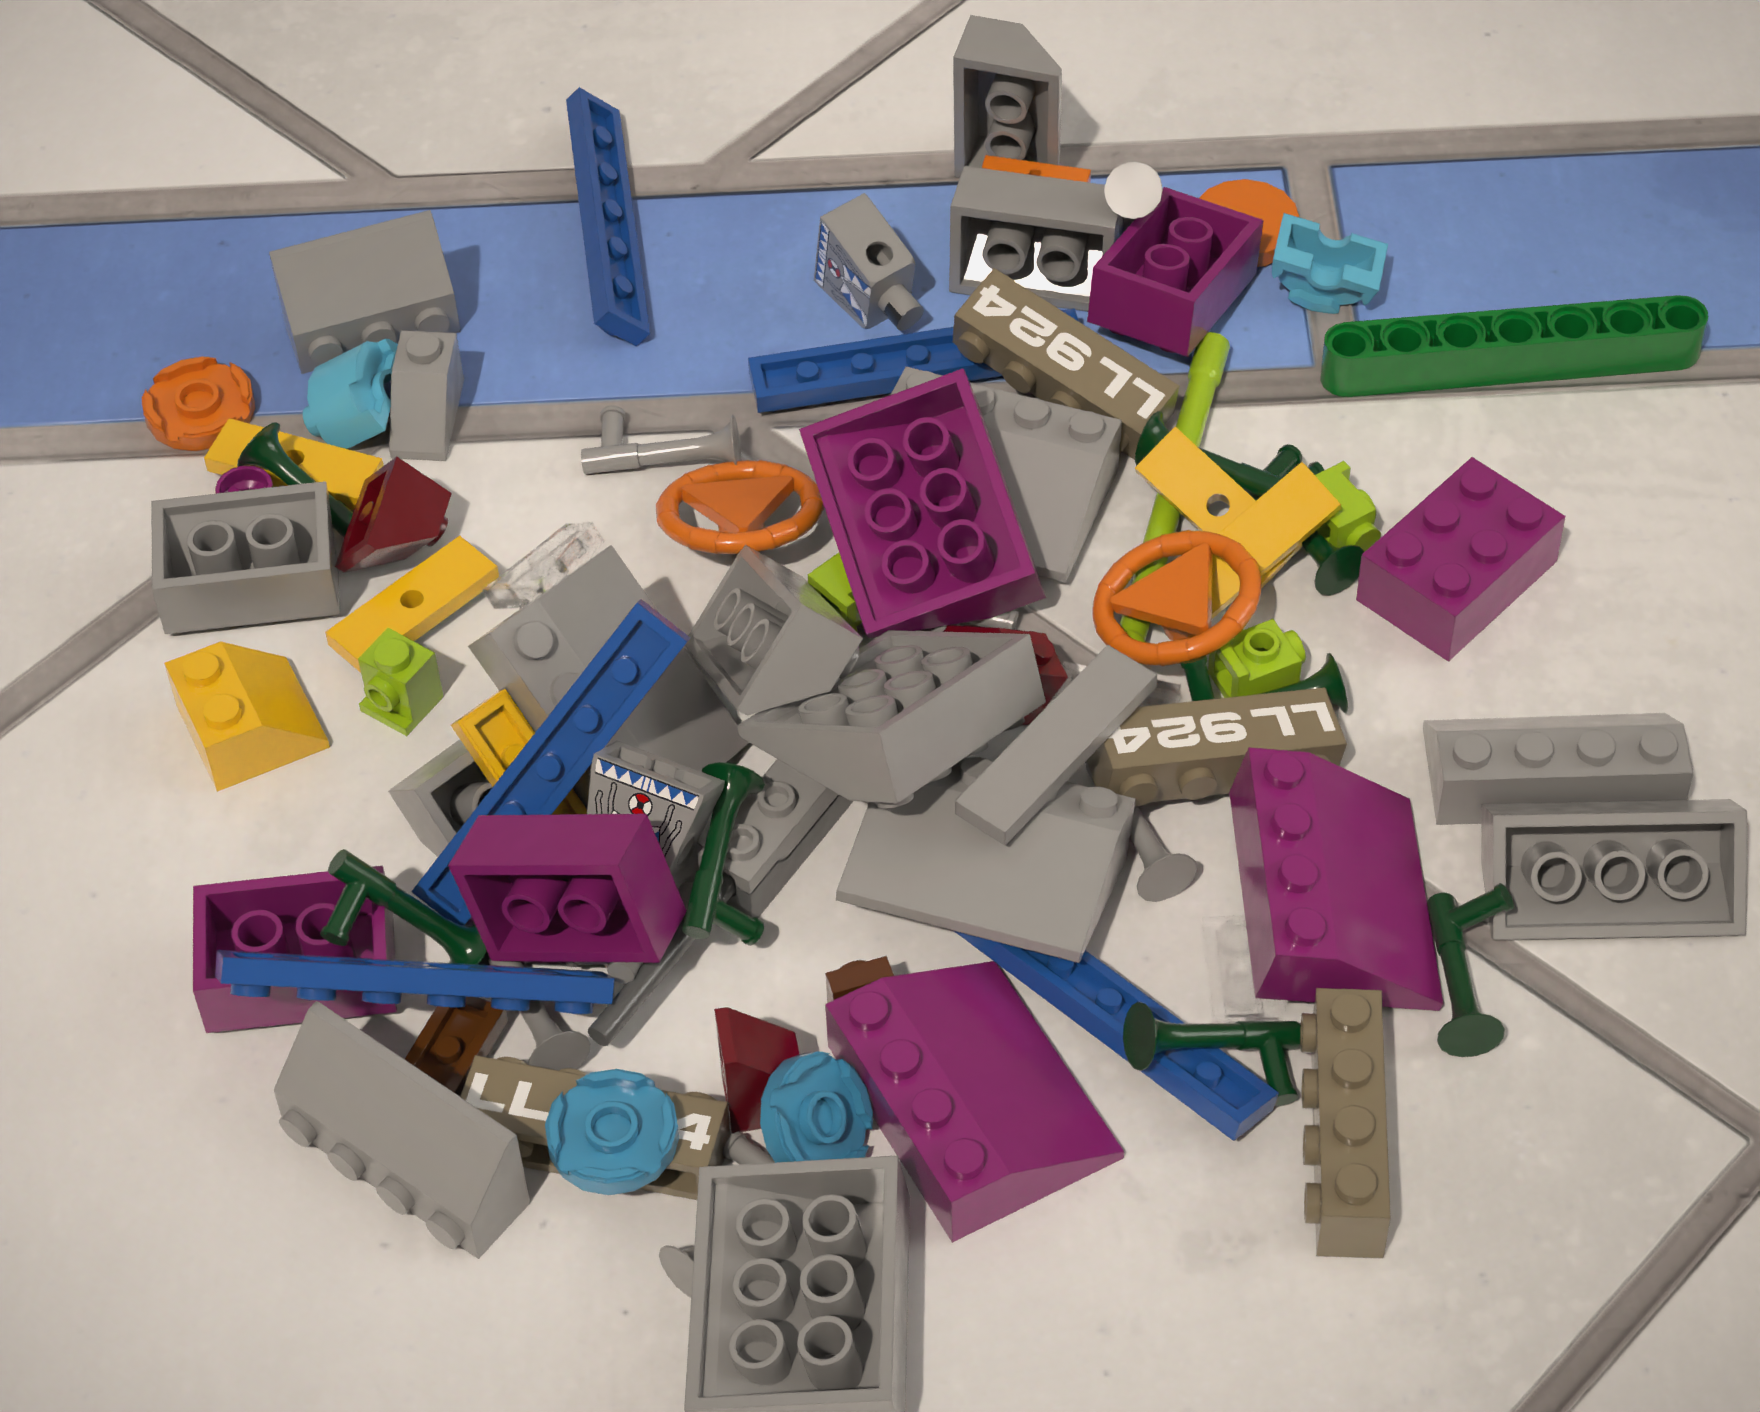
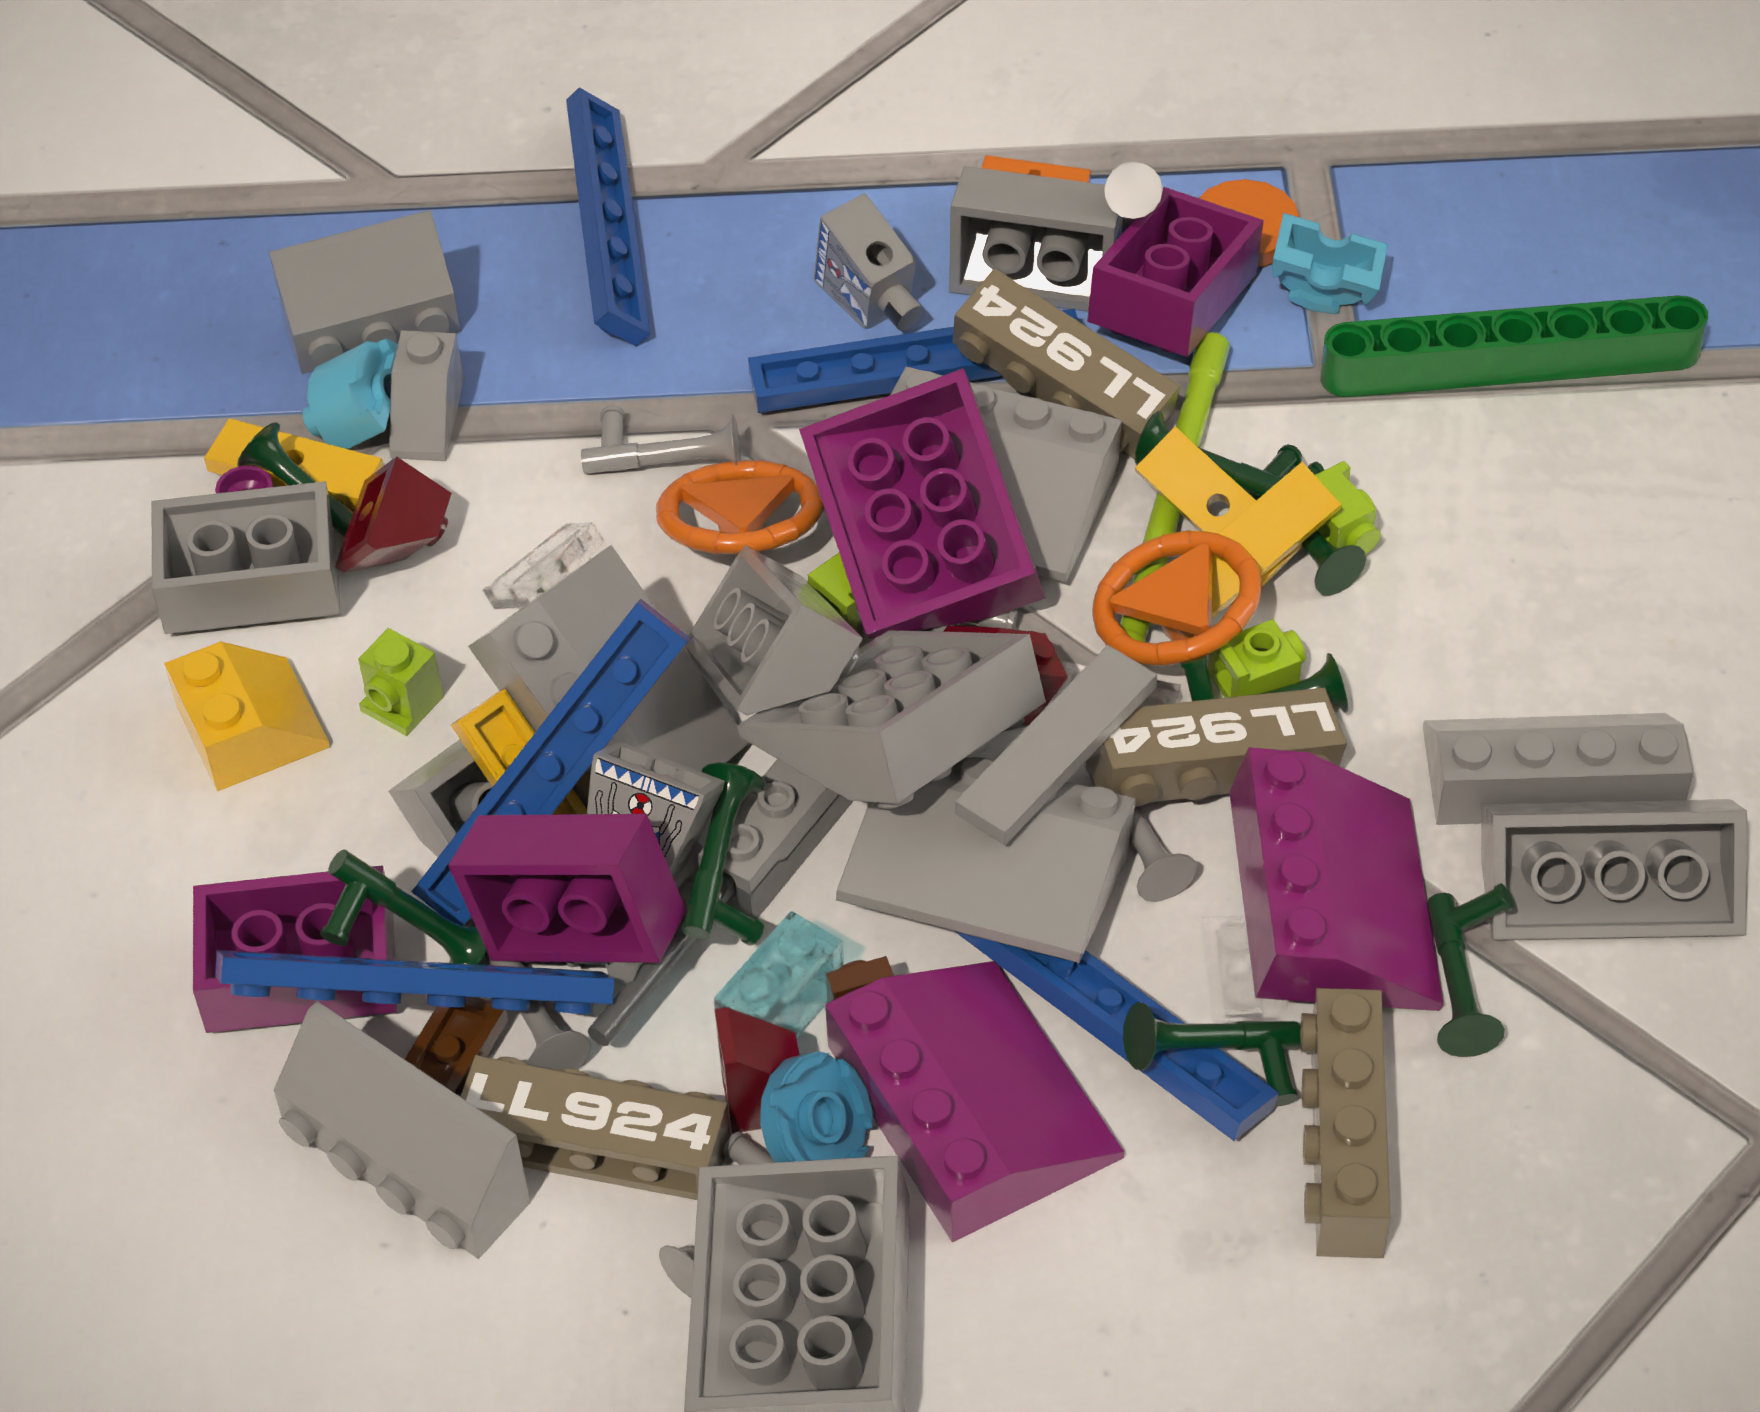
orange tile [142,356,256,451] -> none
yellow tile [325,535,500,673] -> none
dark azure tile [545,1069,679,1195] -> none
light grey slope [953,15,1062,178] -> none
magenta brick [1356,457,1566,662] -> none
none -> clear light blue brick [714,911,844,1038]

